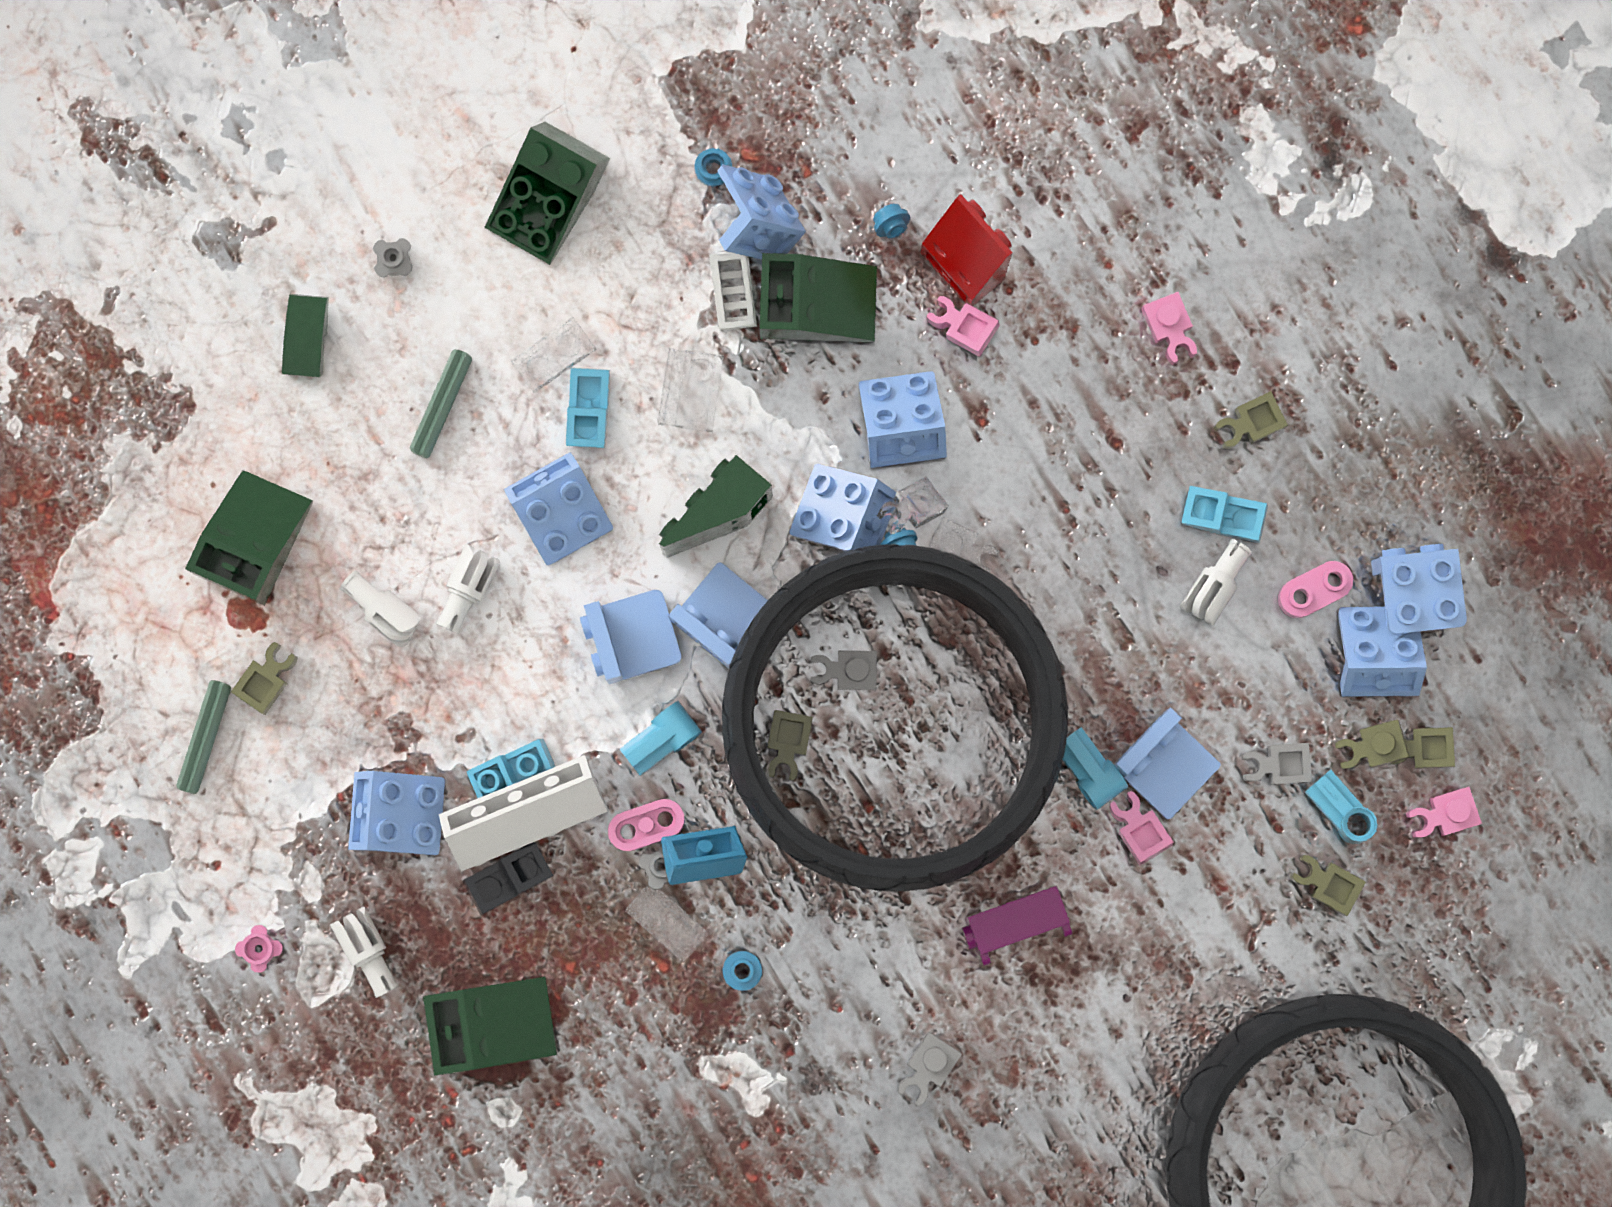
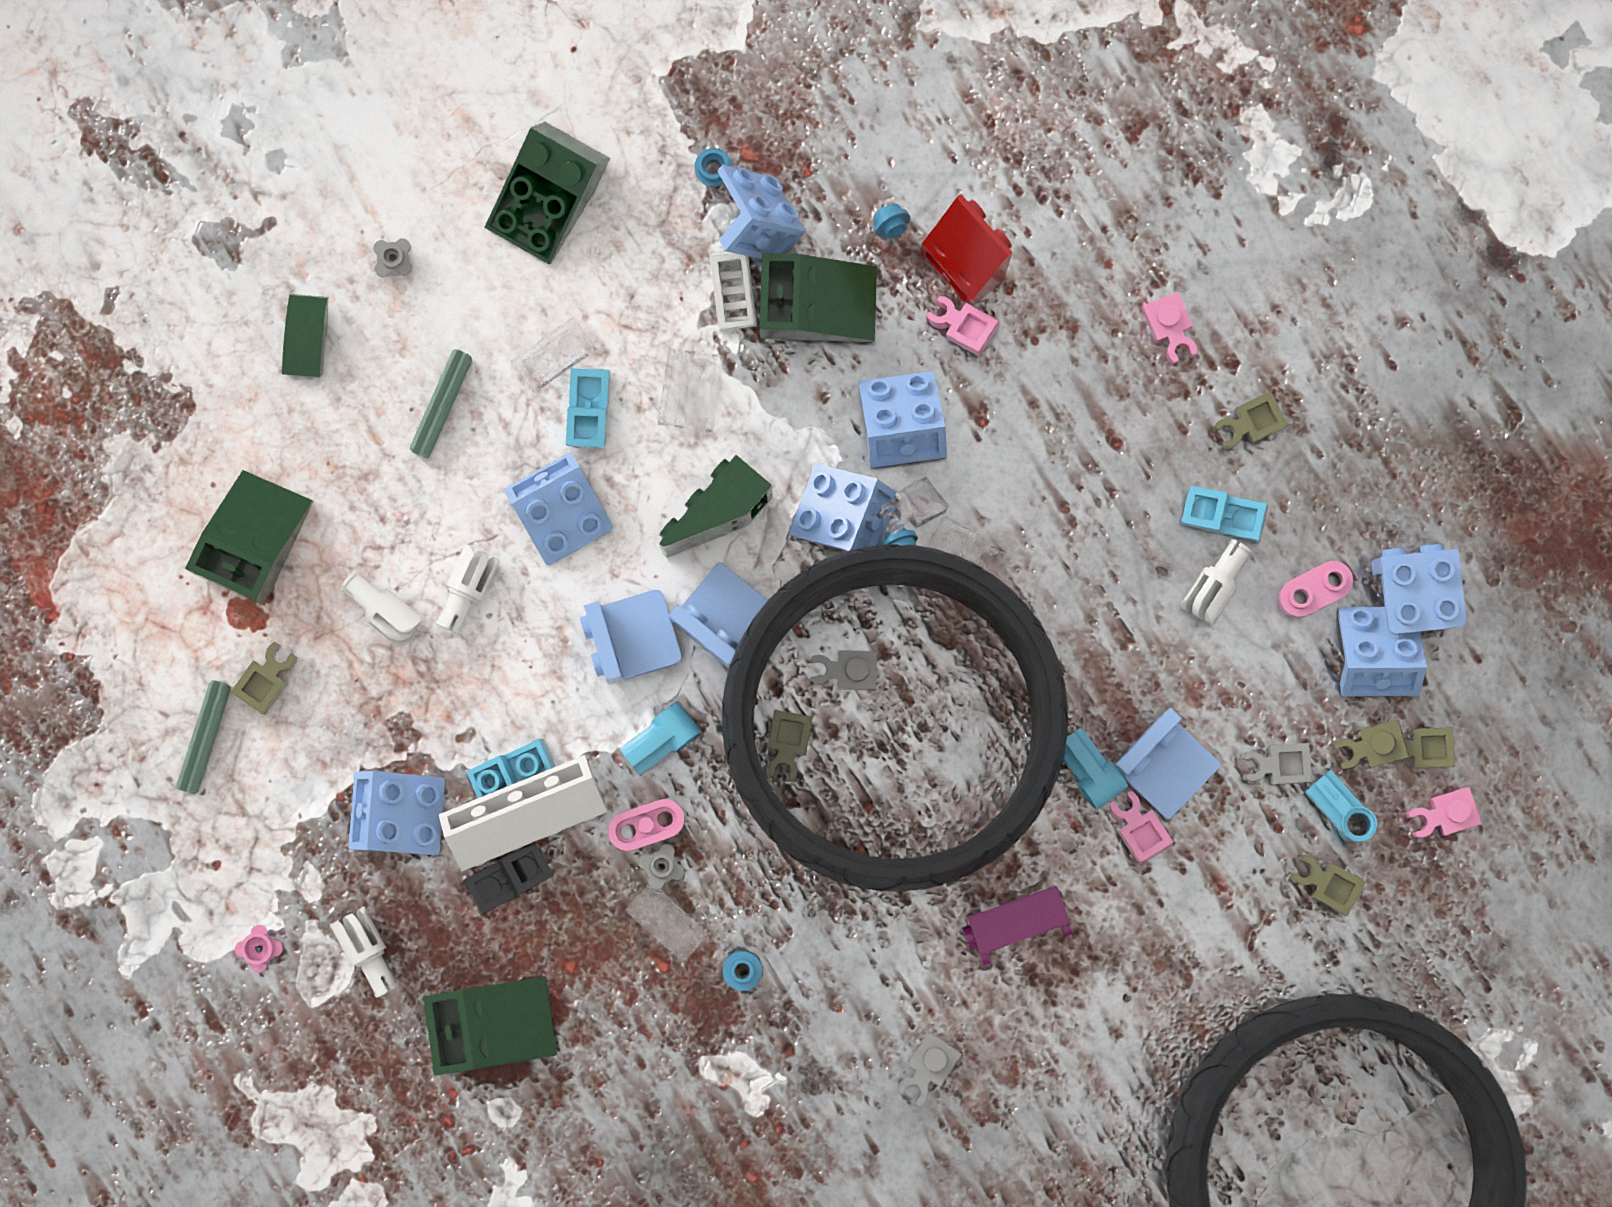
dark azure slope [661,826,747,885] -> none

